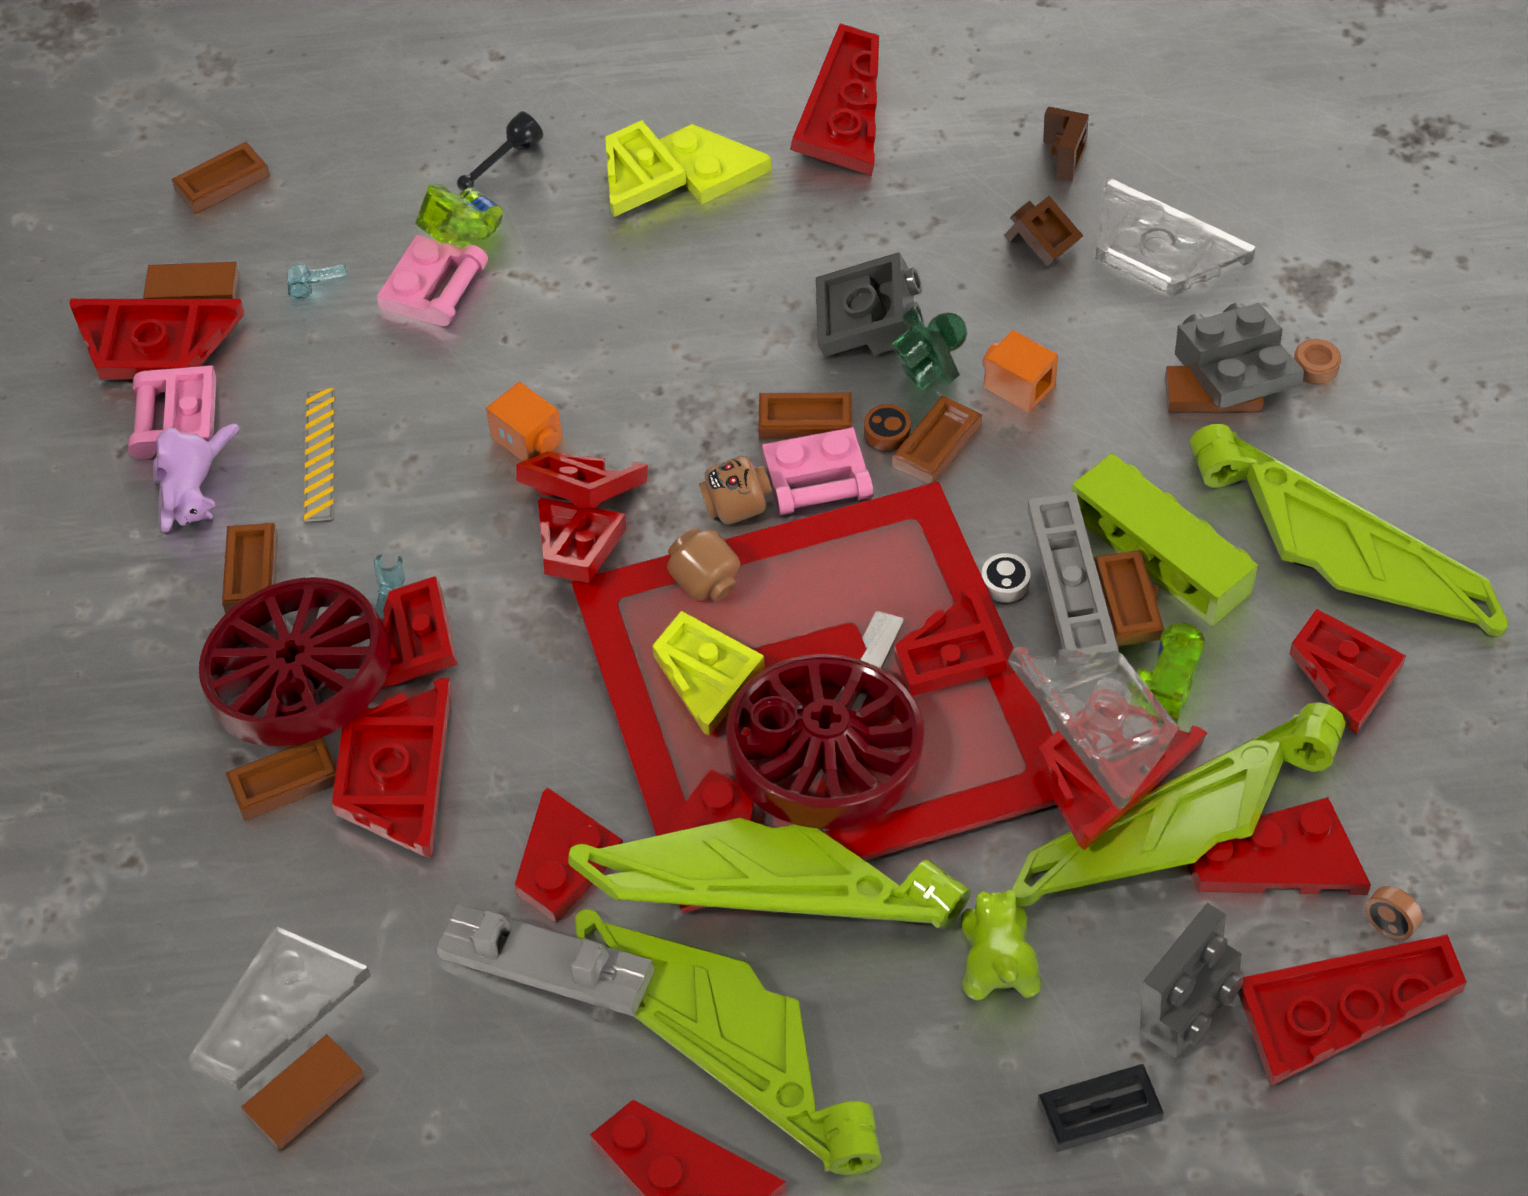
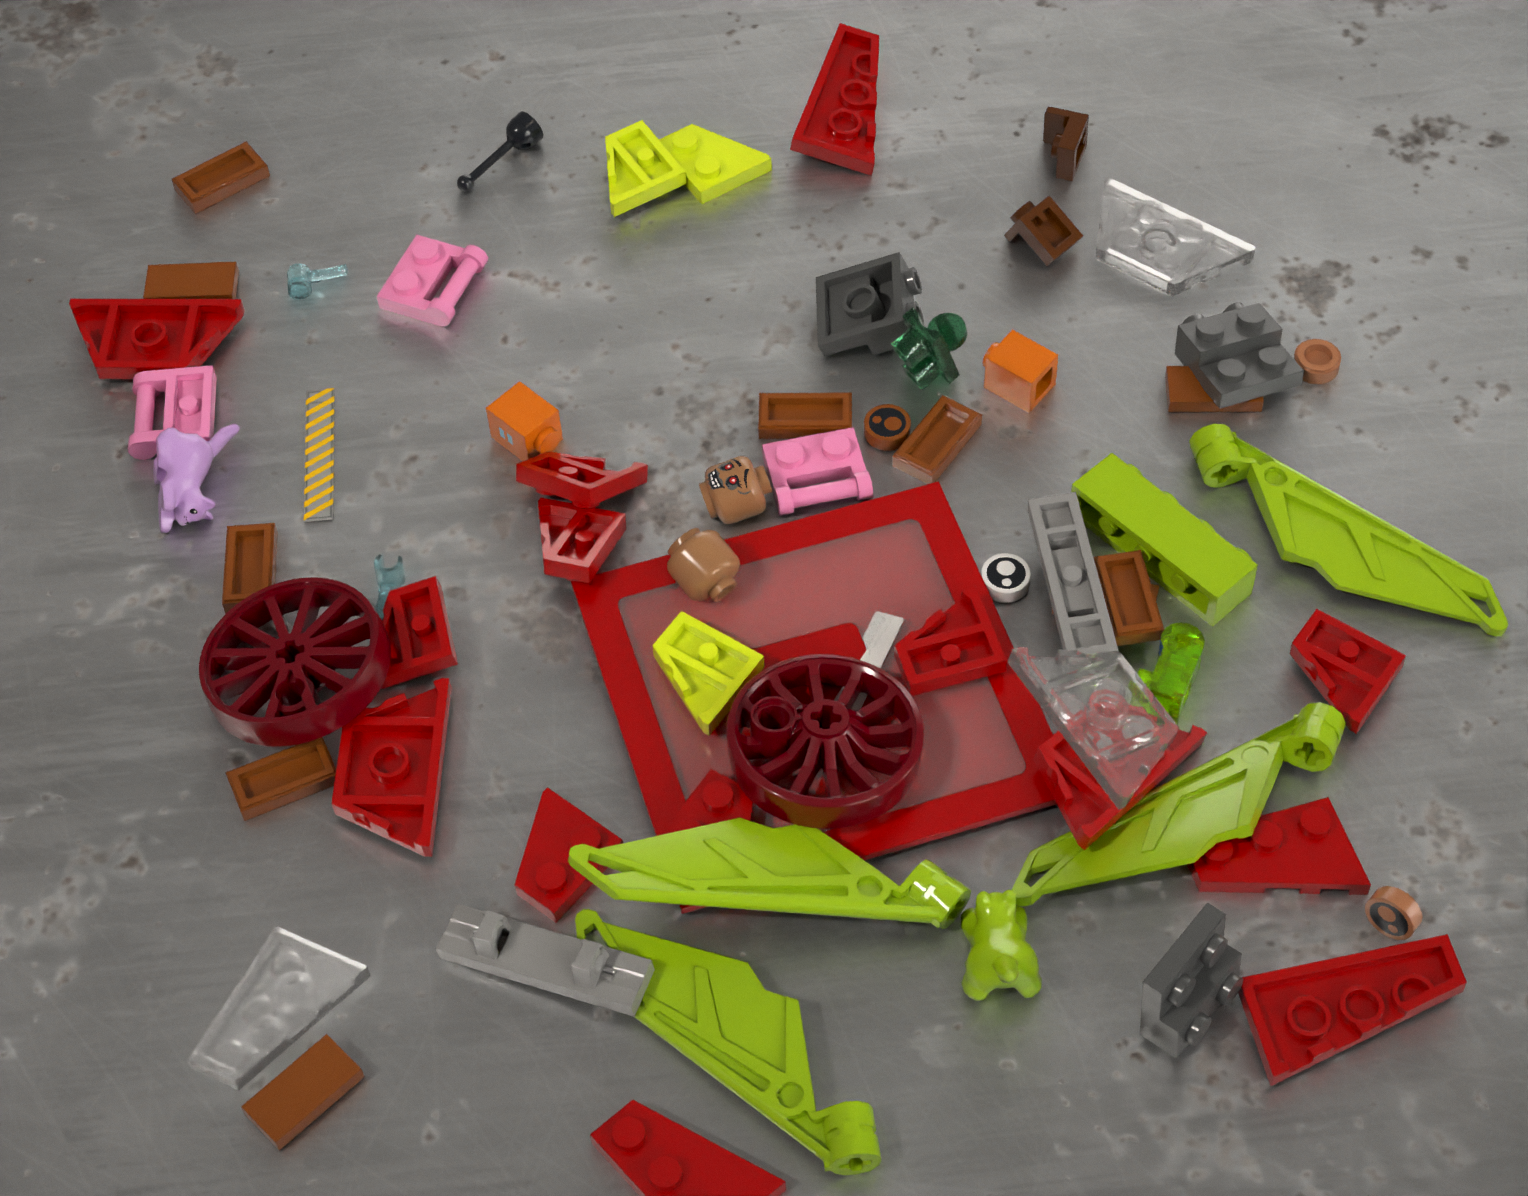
clear neon green leg [415,184,503,244] -> none
black tile [1037,1064,1164,1152] -> none

